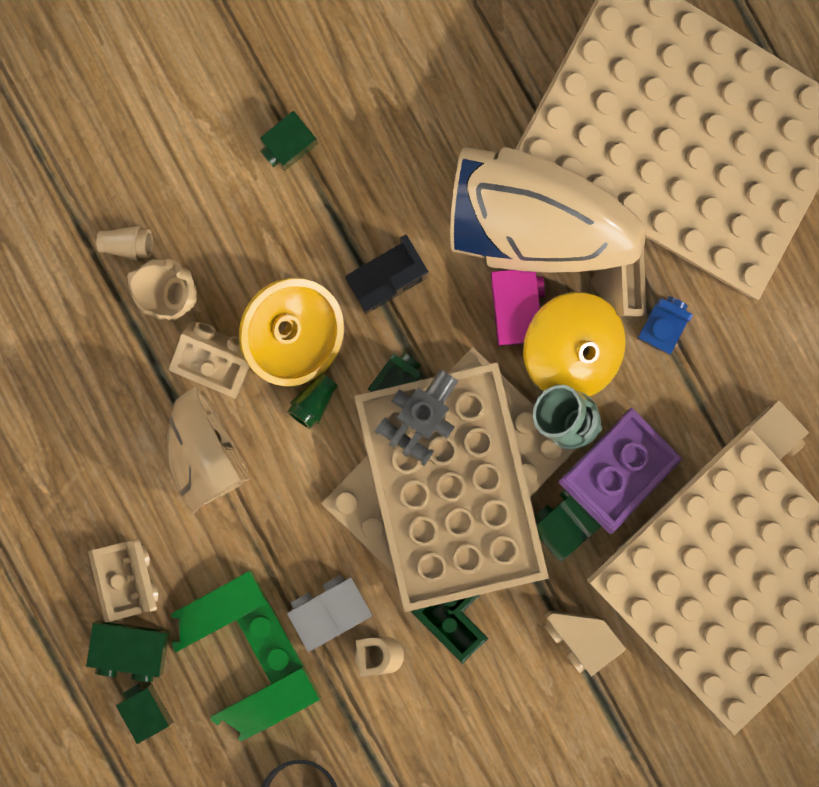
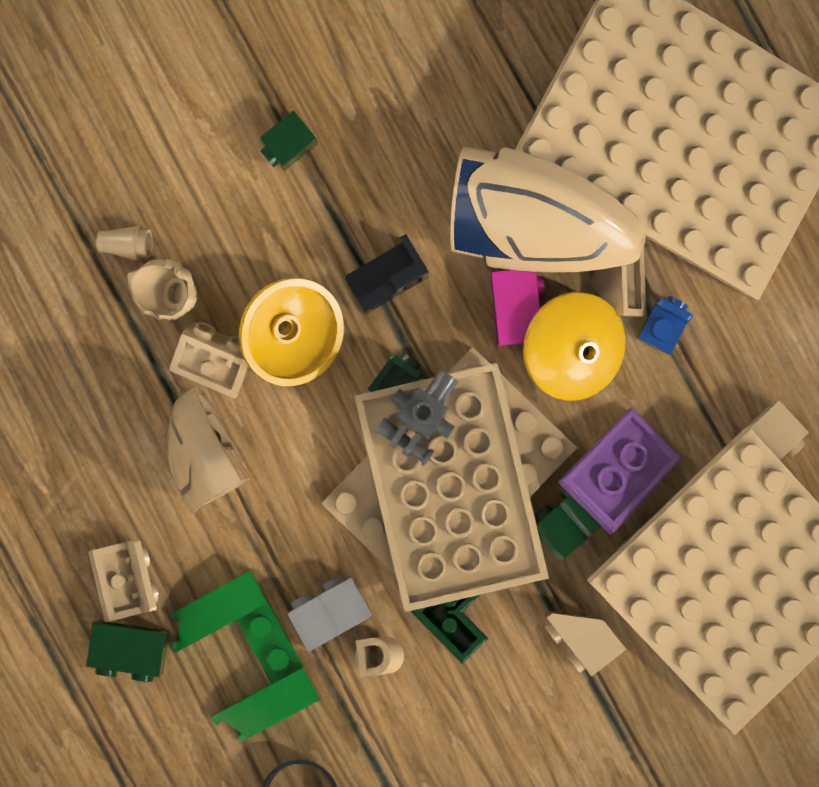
dark green brick [116,683,173,744] -> none
dark green cone [287,373,338,429] -> none
sand green helmet [533,385,602,450] -> none

